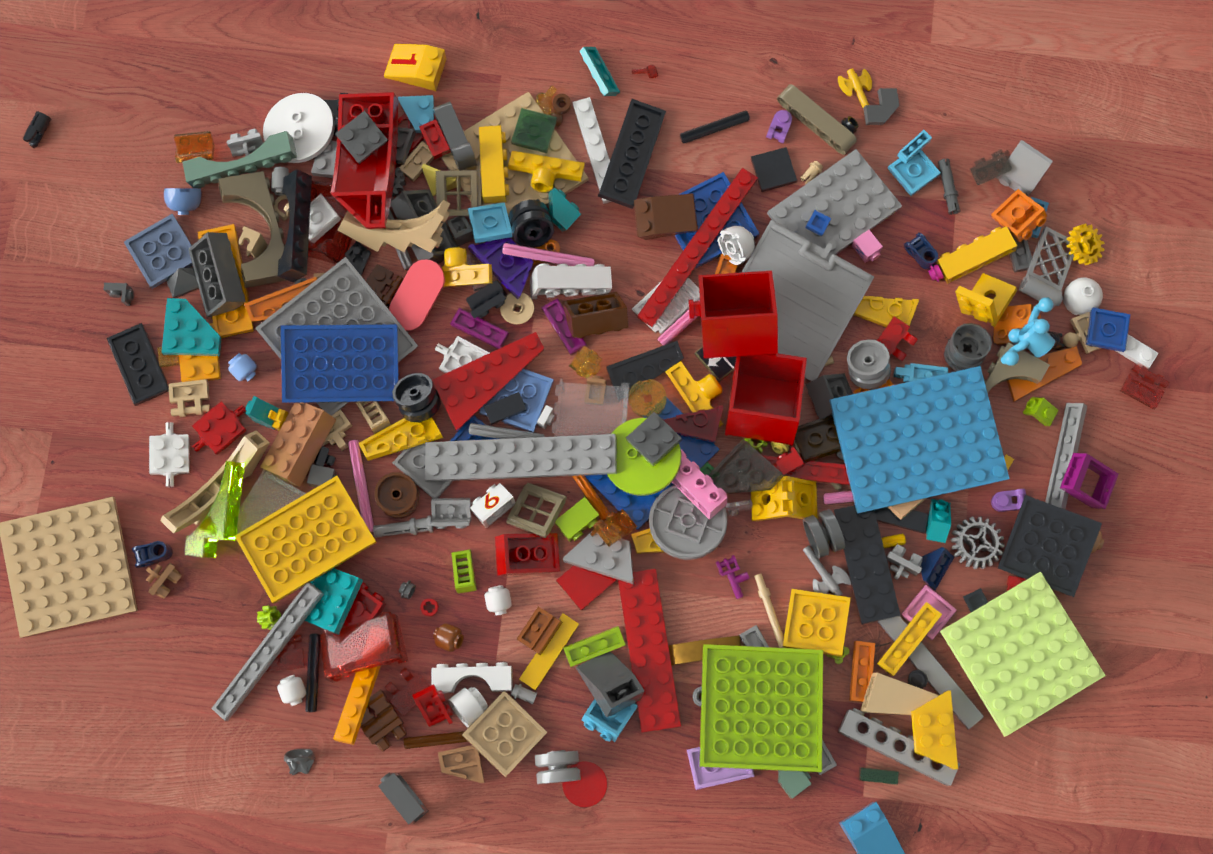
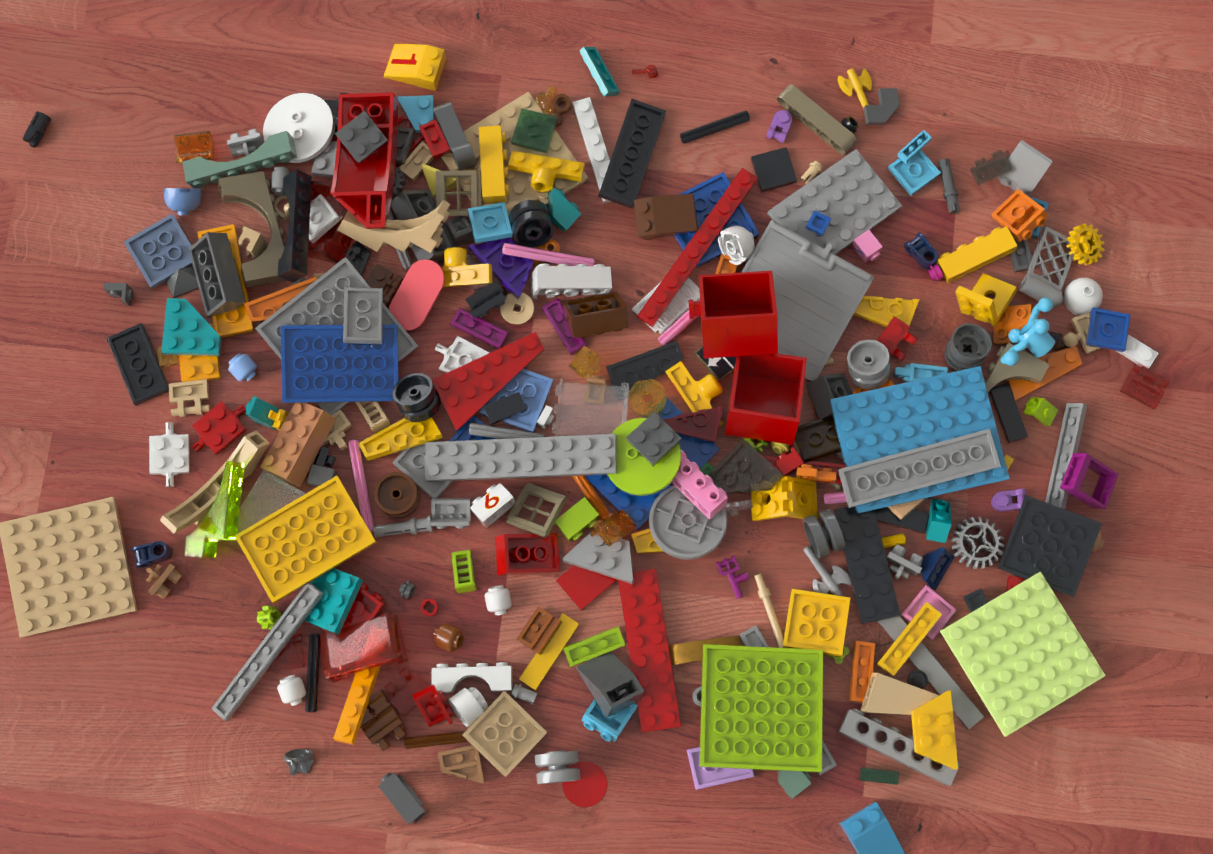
none -> light grey tile [343,287,383,344]
none -> orange plate [796,464,836,482]
none -> light grey plate [838,429,1001,508]
none -> black tile [989,383,1028,443]

